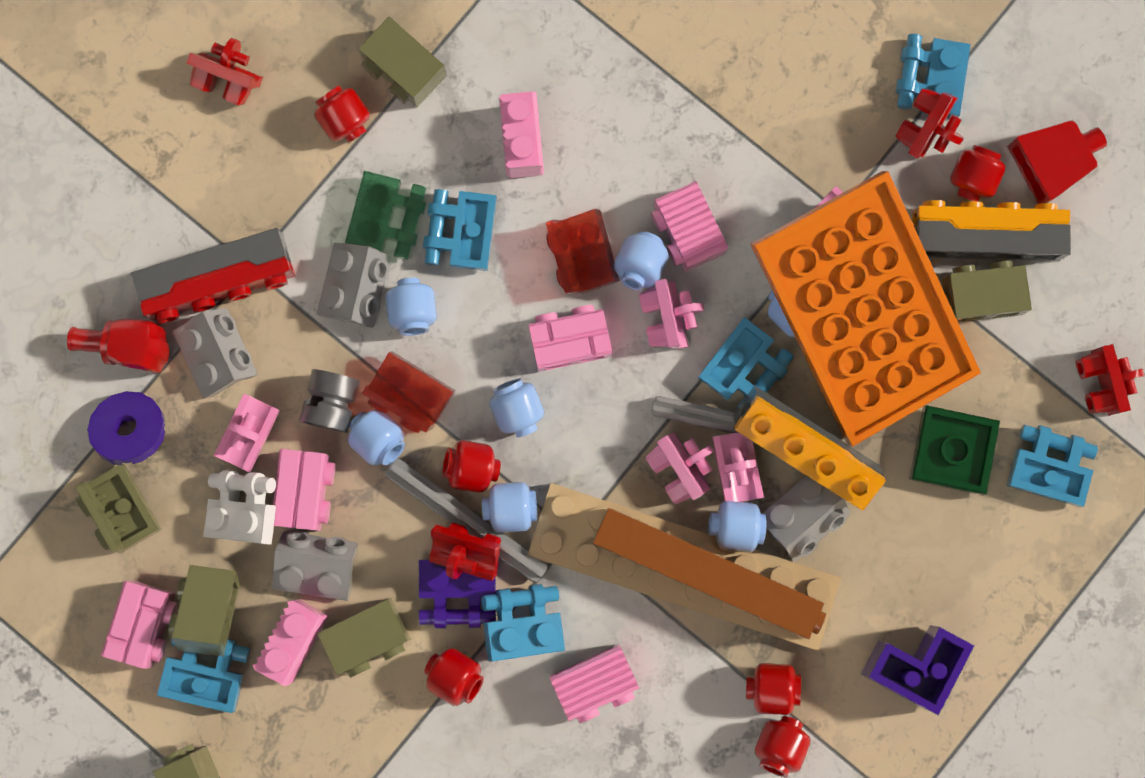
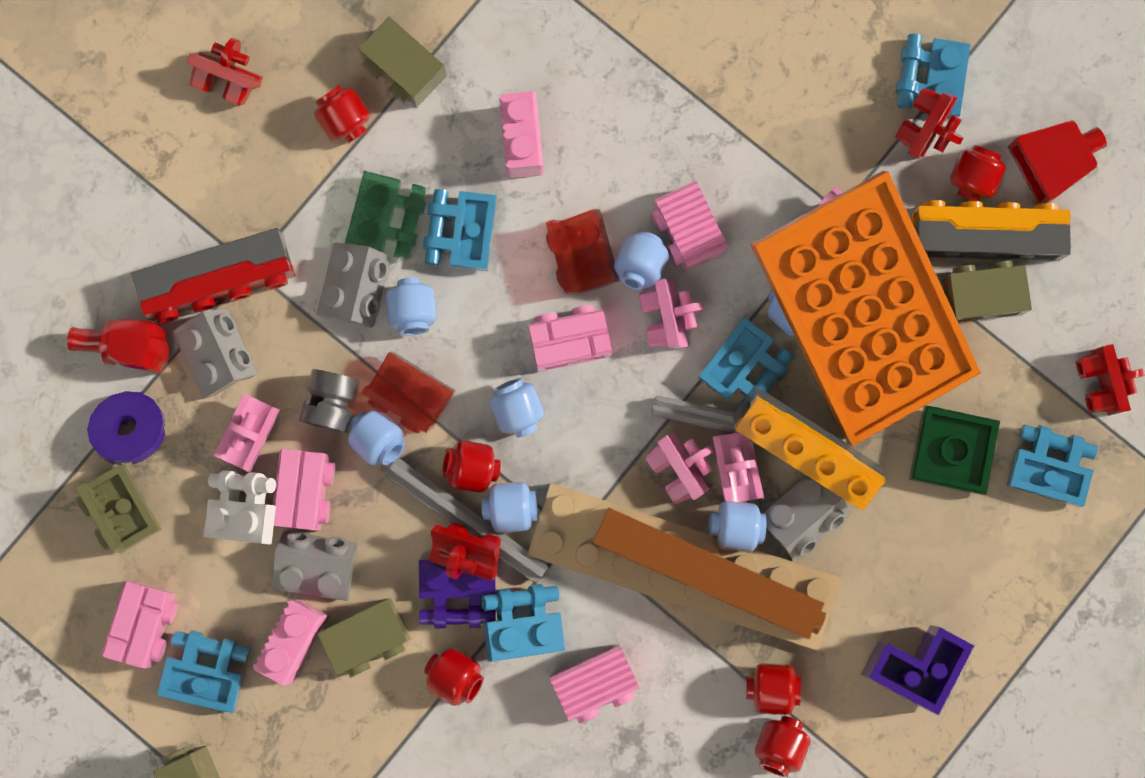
olive brick [168,565,240,657] -> none

